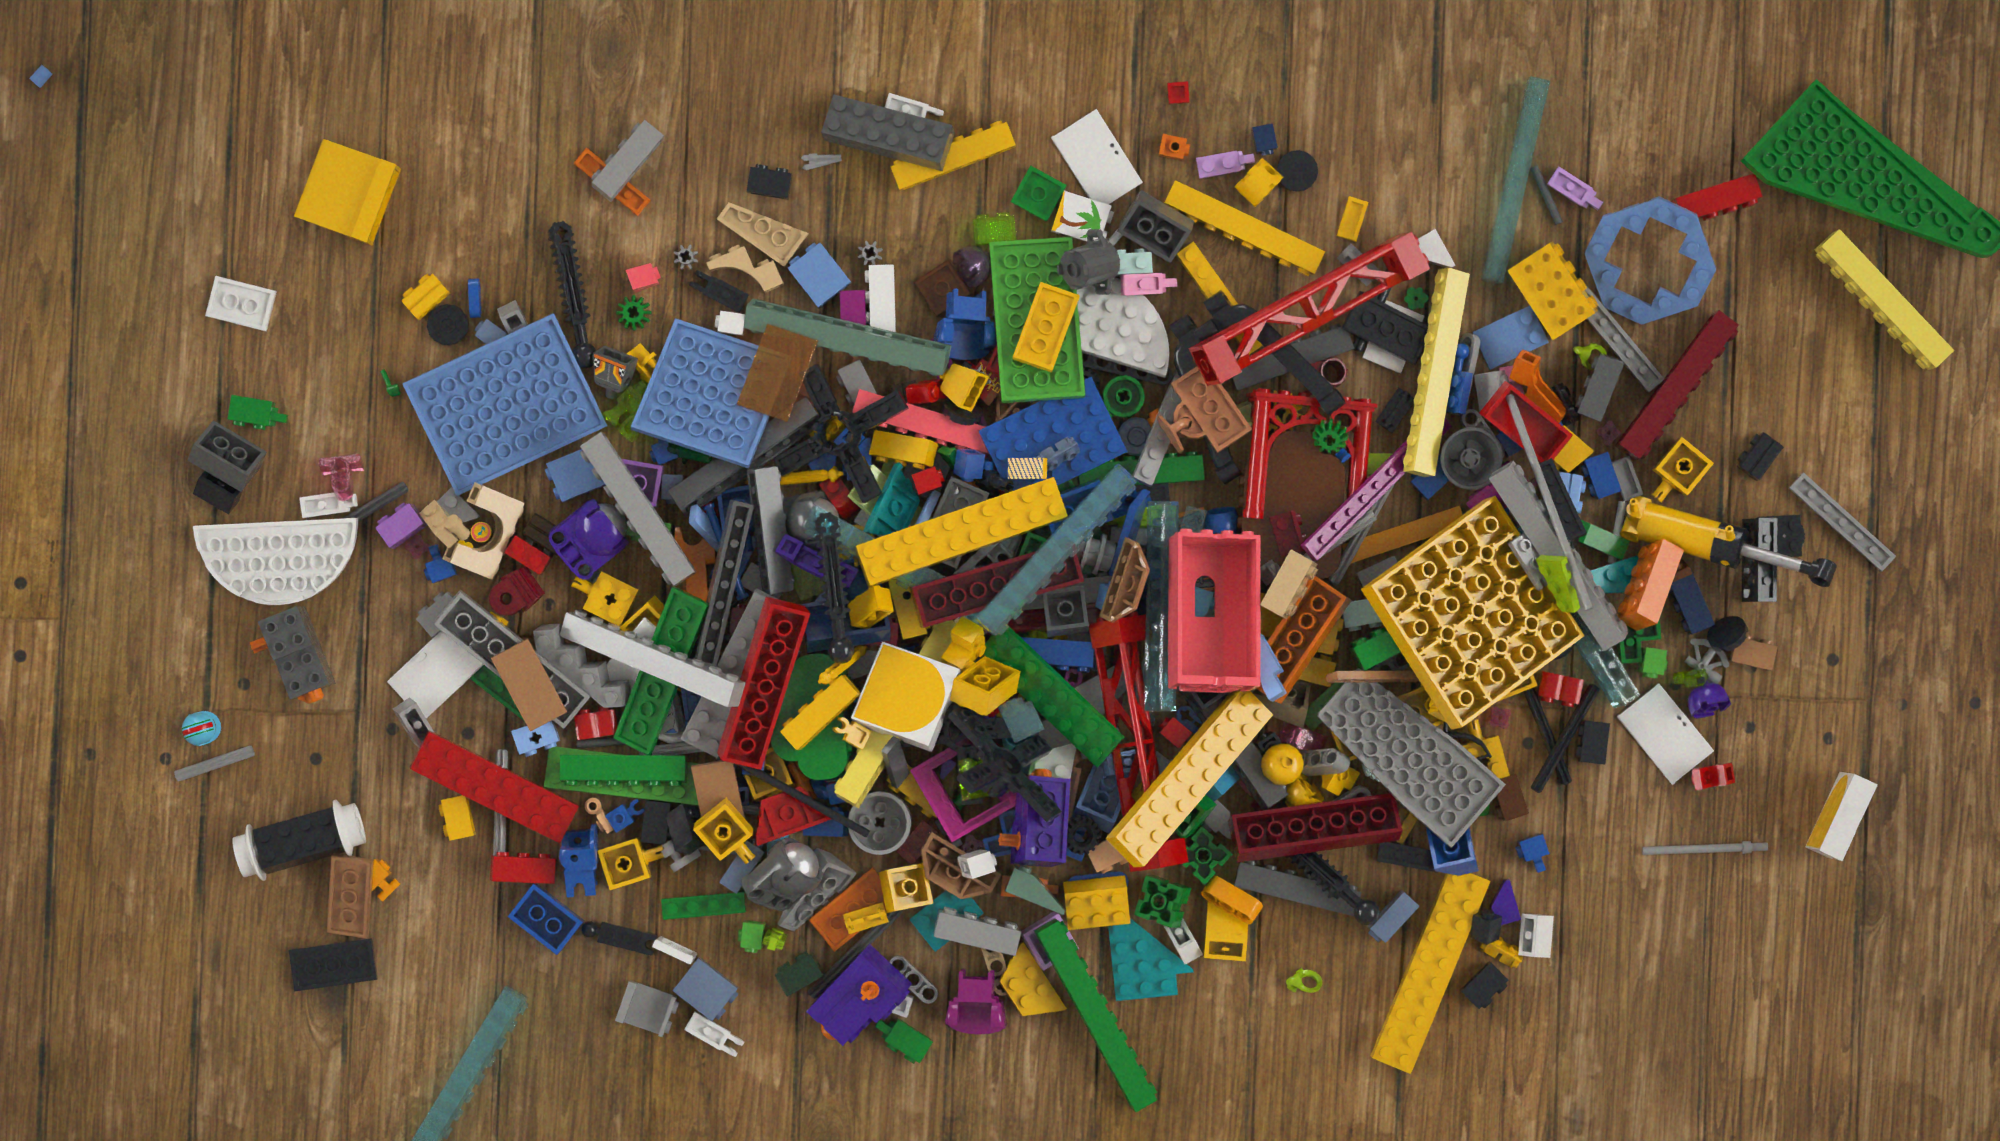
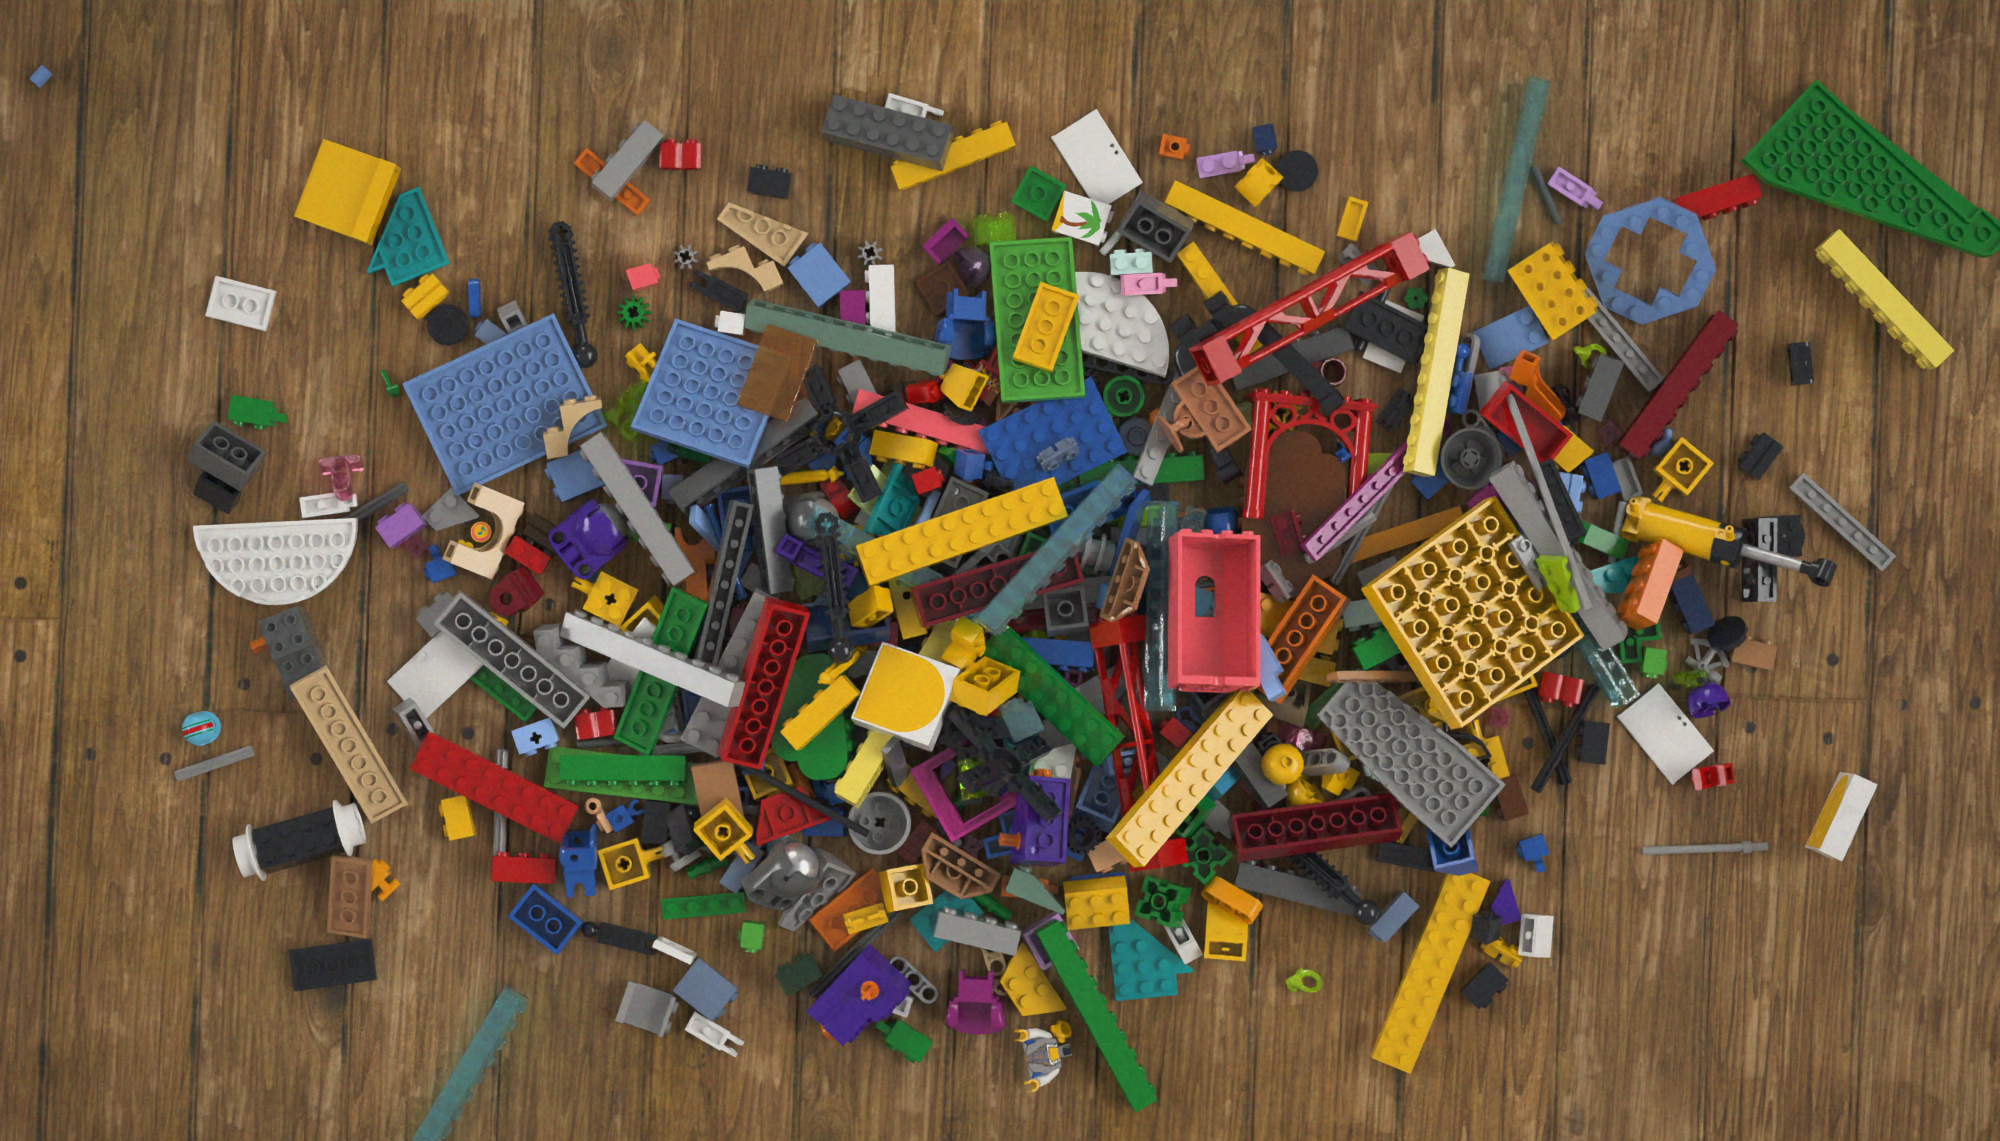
tan hinge [419,500,470,548] -> none
medium nougat tile [491,638,567,732] -> none
dark grey torso [593,346,638,399] -> none
lime hinge [762,927,788,951] -> none
light grey piece [801,153,842,170] -> none
yellow plate [832,717,872,750] -> none
white brick [957,849,997,879] -> none
tile [1008,458,1047,479] -> none
dark grey container [1057,229,1120,295] -> none
red plate [1167,81,1190,104] -> none
tan brick [1260,550,1318,619] -> none
green gear [1312,418,1348,454] -> none
none -> tan plate [290,665,408,824]
none -> teal wing [367,187,451,287]
none -> tan arch [543,395,602,459]
none -> red brick [659,139,702,170]
none -> green pin [685,856,729,880]
none -> magenta panel [922,218,969,265]
none -> green pin [972,894,1013,923]
none -> torso [1014,1028,1072,1093]
none -> yellow plate [1050,1020,1072,1043]
none -> medium blue arm [1649,429,1672,456]
none -> black hinge [1787,342,1815,386]

